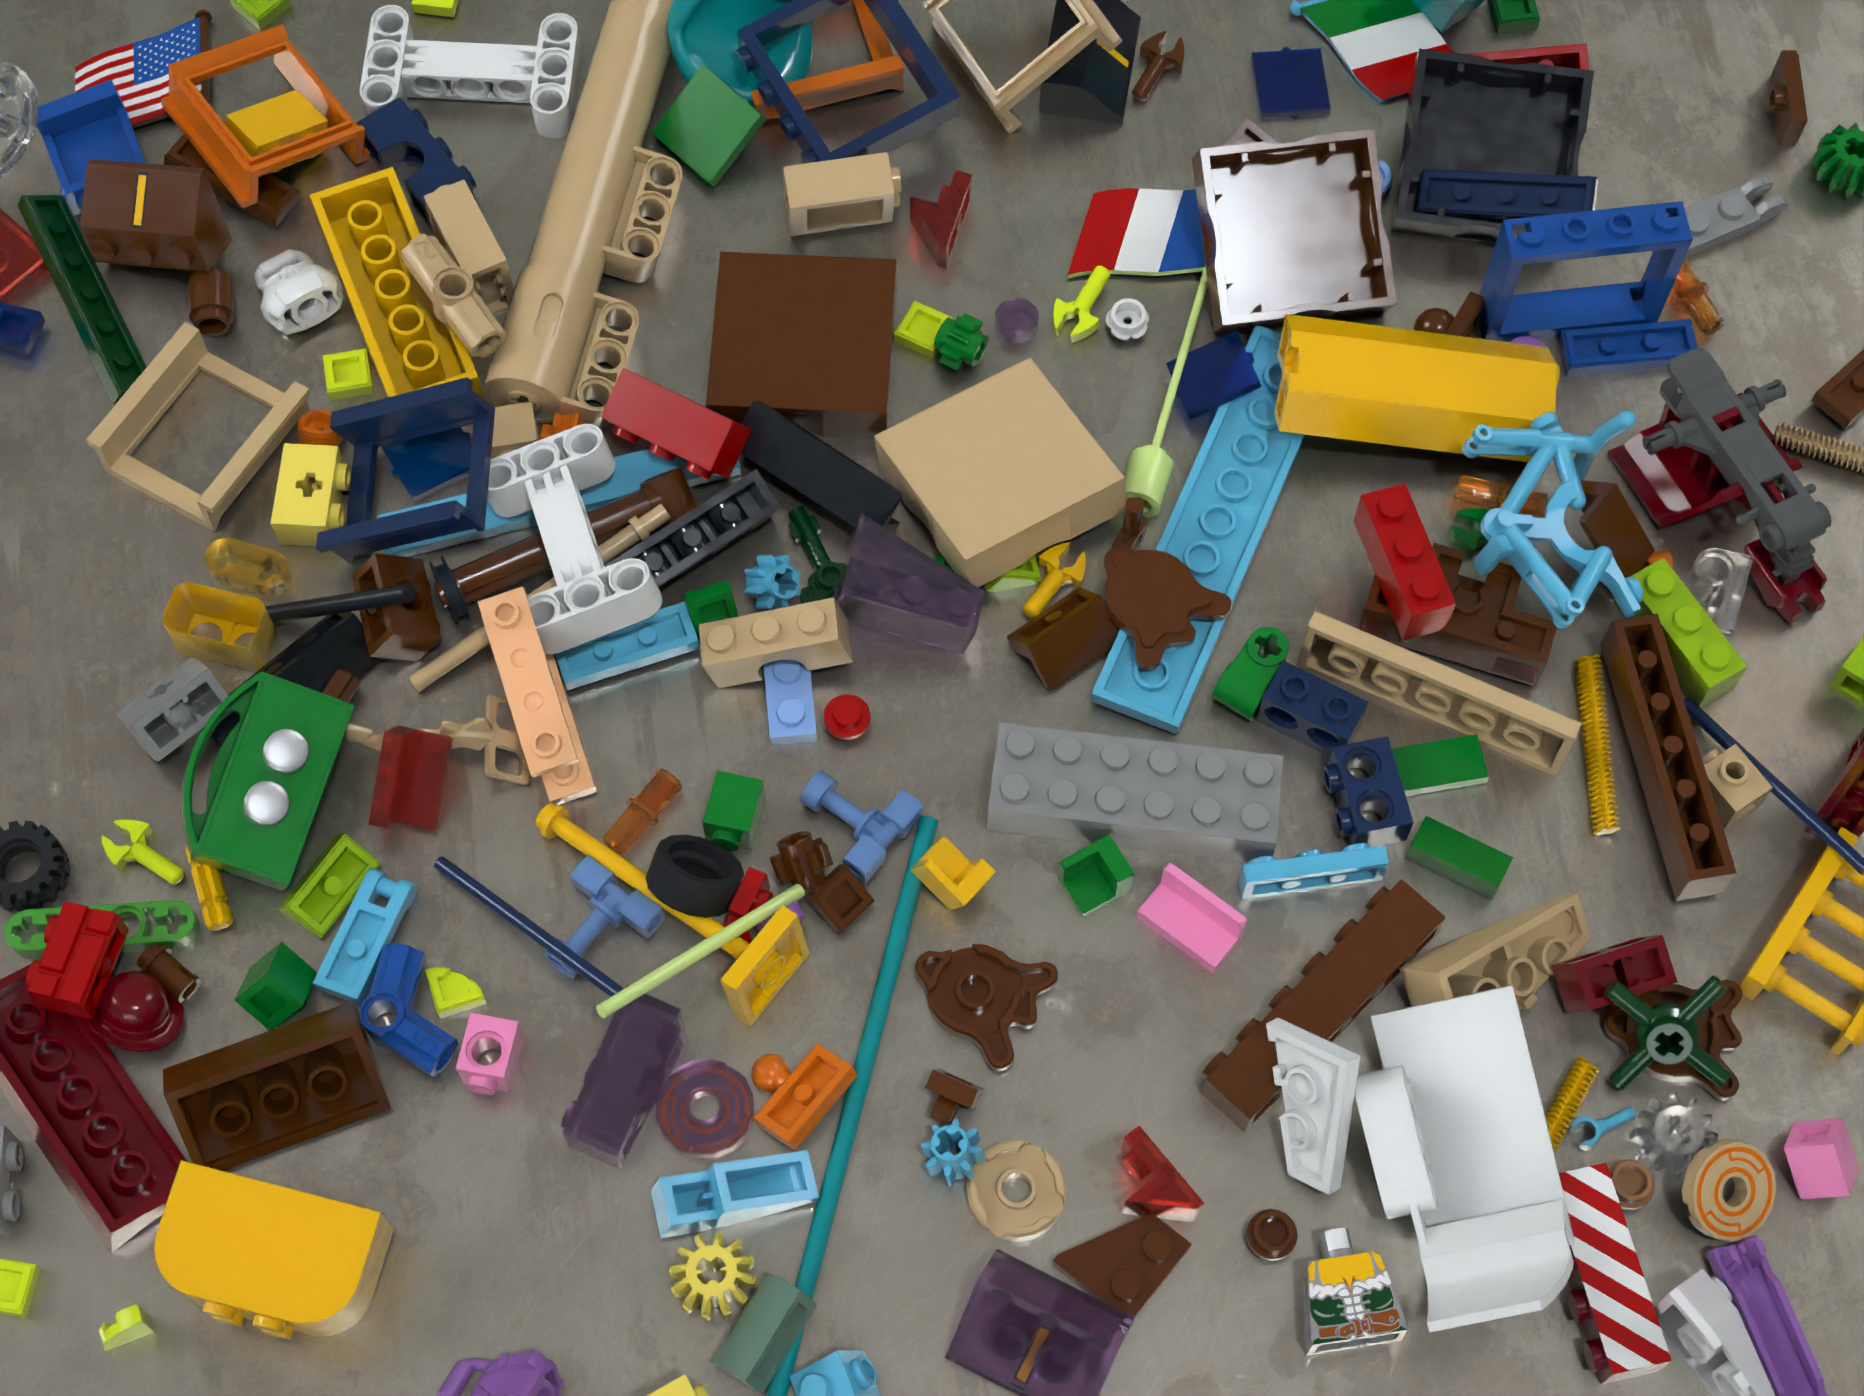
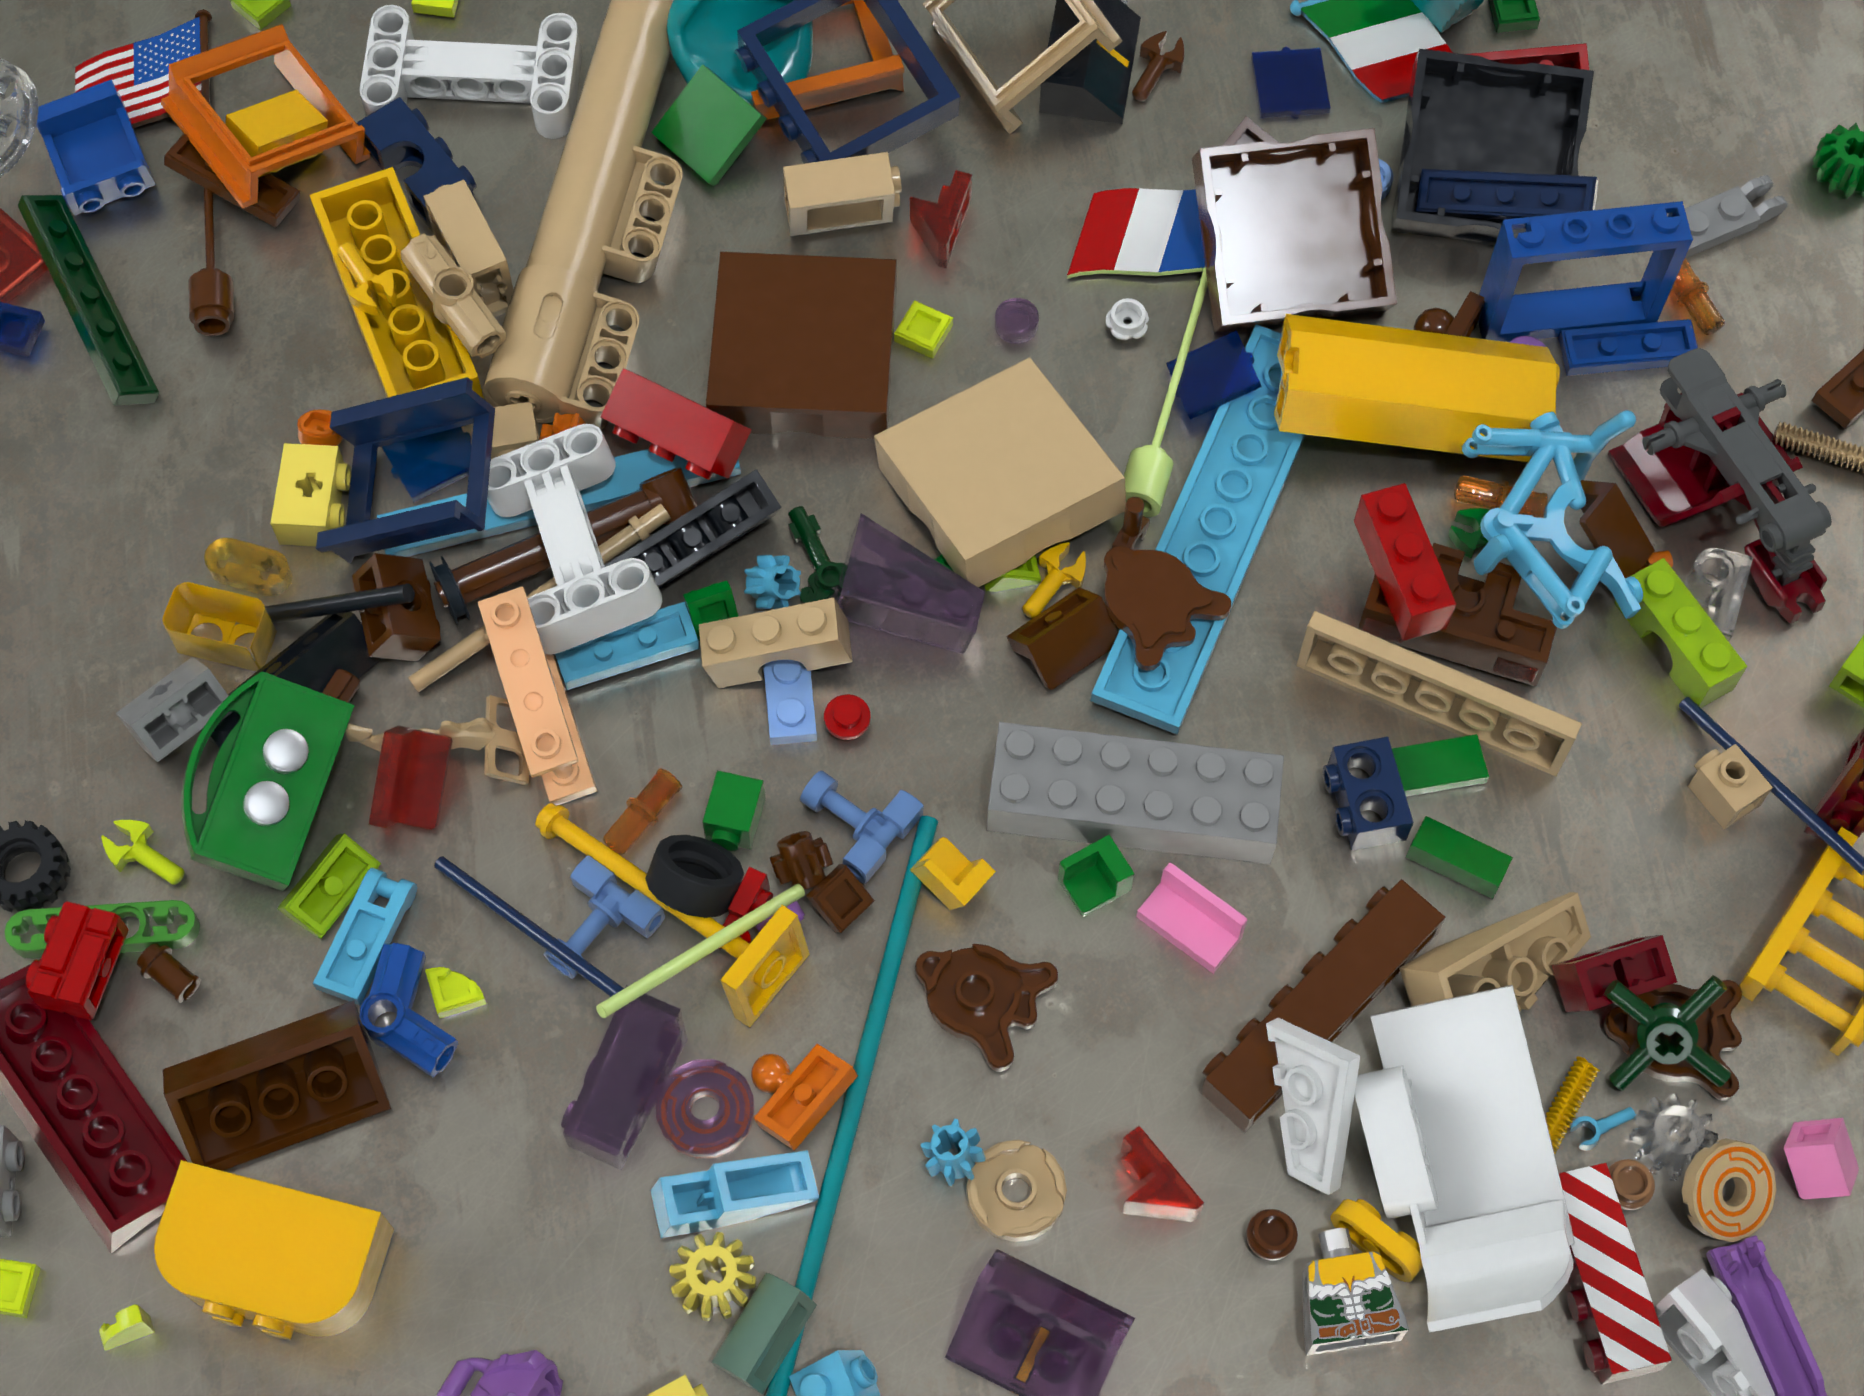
reddish brown slope [80,159,232,272] -> none
tan piece [86,322,310,532] -> none
dark red hat [86,971,184,1052] -> none
yellow axle [185,846,233,931] -> none
green panel [234,942,317,1031] -> none
white piece [254,249,343,336] -> none
neon yellow tile [323,348,374,401] -> none
bright pink brick [455,1013,525,1095] -> none
black panel [741,401,903,541] -> none
reddish brown tile [925,1069,984,1125] -> none
green gear [934,313,989,371] -> none
reddish brown wing [1052,1213,1192,1327] -> none
neon yellow bar [1053,265,1110,343] -> none
green piece [1211,627,1289,721] -> none
medium azure plate [1238,843,1389,900] -> none
dark blue brick [1257,660,1369,757] -> none
yellow axle [1574,654,1621,836] -> none
reddish brown brick [1600,614,1737,901] -> none
reddish brown plate [1769,50,1808,146] -> none
none -> yellow bar [337,242,397,316]
none -> yellow plate [1330,1199,1423,1282]

